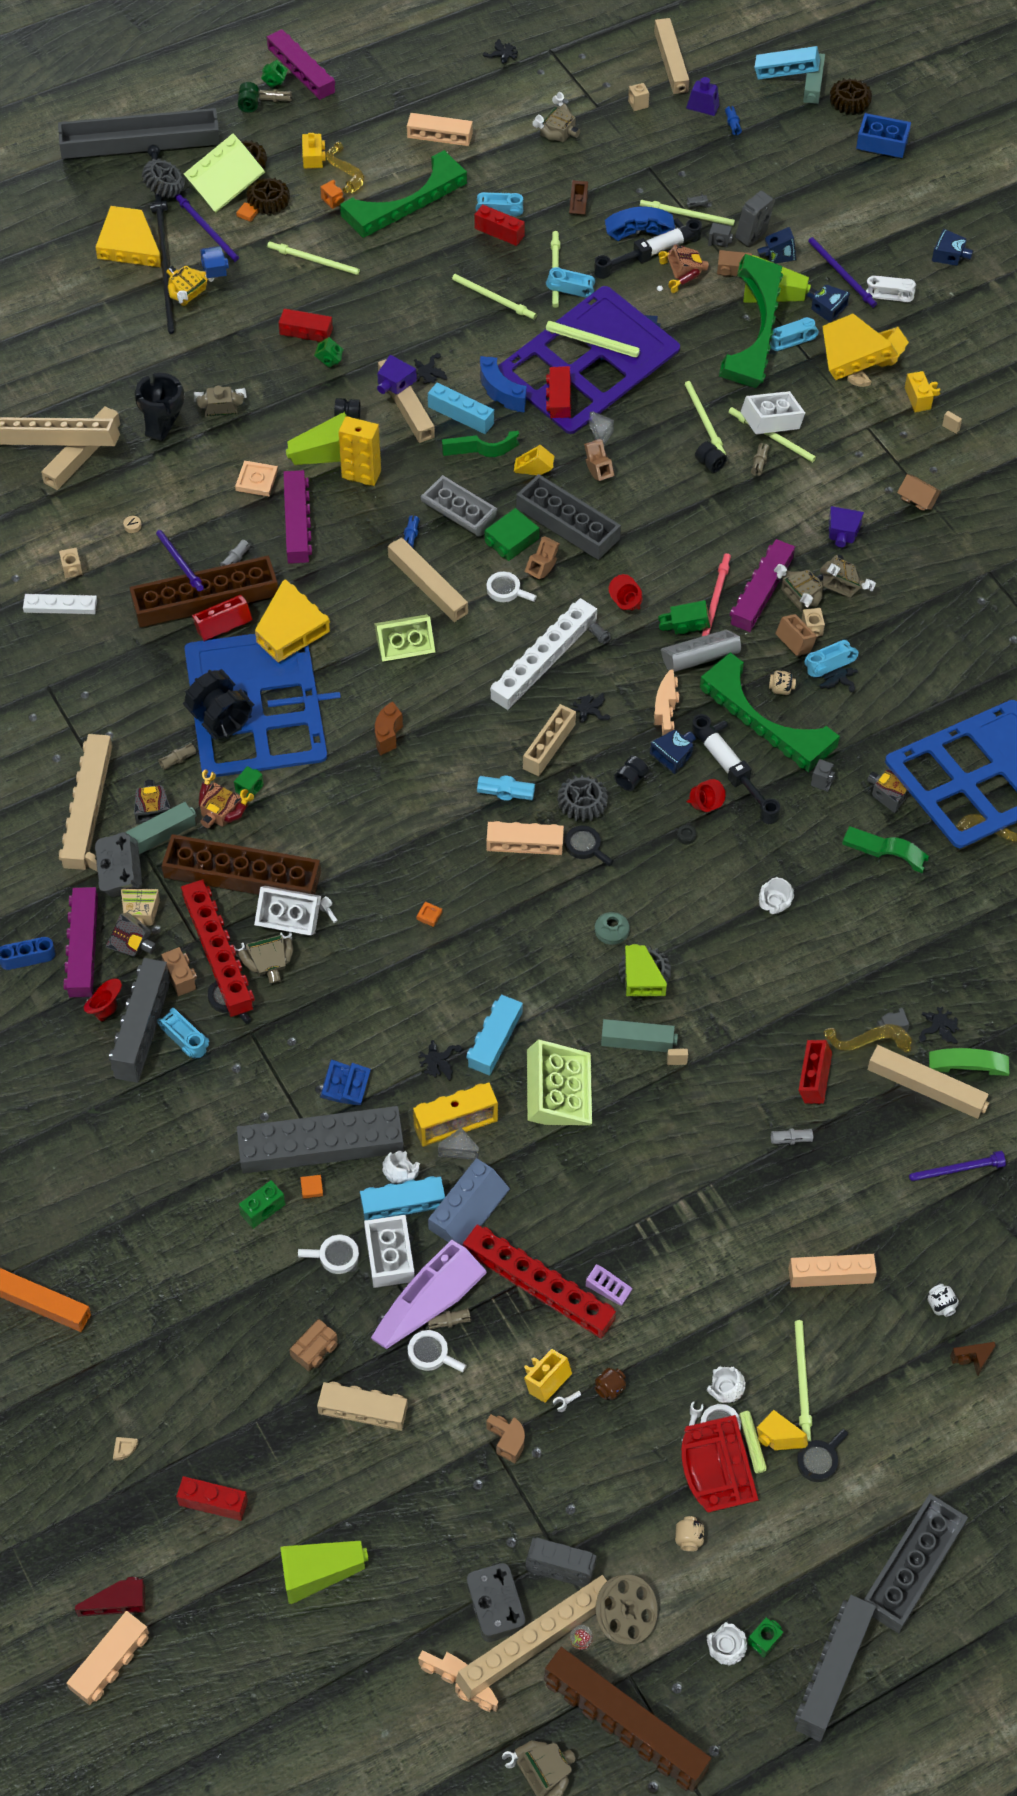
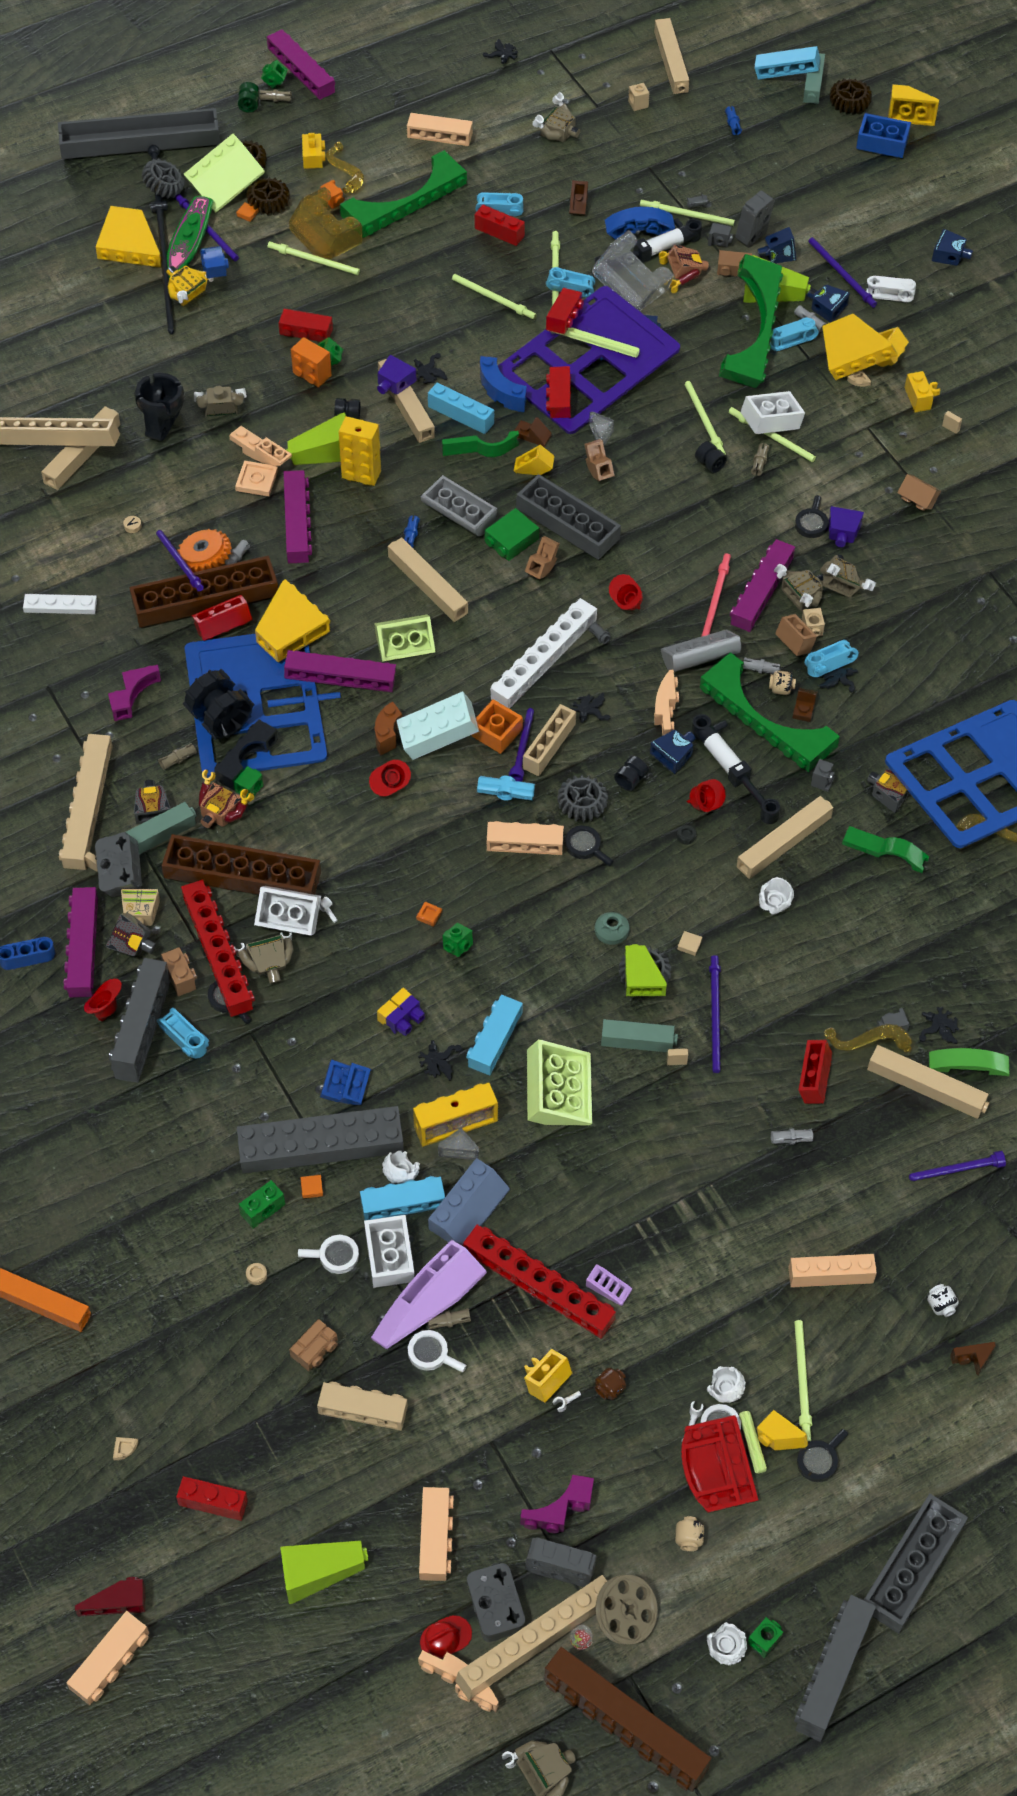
tan brick [59,547,83,578] -> none
medium nougat brick [486,1414,525,1464] -> none
white piece [487,572,537,602] -> none
green brick [658,600,711,634] -> none
dark purple torso [686,77,720,116] -> none
none -> magenta arch [108,665,161,721]
none -> green piece [167,196,214,278]
none -> orange gear [177,529,232,573]
none -> black arch [214,719,278,790]
none -> light nougat slope [229,426,292,466]
none -> tan tile [246,1263,267,1285]
none -> magenta brick [284,650,396,693]
none -> clear yellow windscreen [289,187,362,260]
none -> orange brick [291,337,332,387]
none -> red piece [369,760,411,796]
none -> dark purple hips [377,988,425,1036]
none -> light aqua brick [397,691,479,760]
none -> light nougat brick [419,1487,454,1581]
none -> red piece [420,1615,472,1659]
none -> green brick [442,923,473,957]
none -> orange brick [471,699,523,754]
none -> dark purple piece [509,708,534,782]
none -> reddish brown slope [514,417,552,447]
none -> magenta arch [520,1475,594,1533]
none -> red brick [546,288,584,334]
none -> clear windscreen [592,230,675,311]
none -> tan tile [677,931,702,956]
none -> dark purple bar [709,955,721,1073]
none -> tan brick [737,796,833,879]
none -> light grey pin [743,657,780,674]
none -> reddish brown slope [792,688,818,722]
none -> light grey pin [794,305,826,332]
none -> black piece [795,495,828,538]
none -> yellow slope [888,84,939,126]

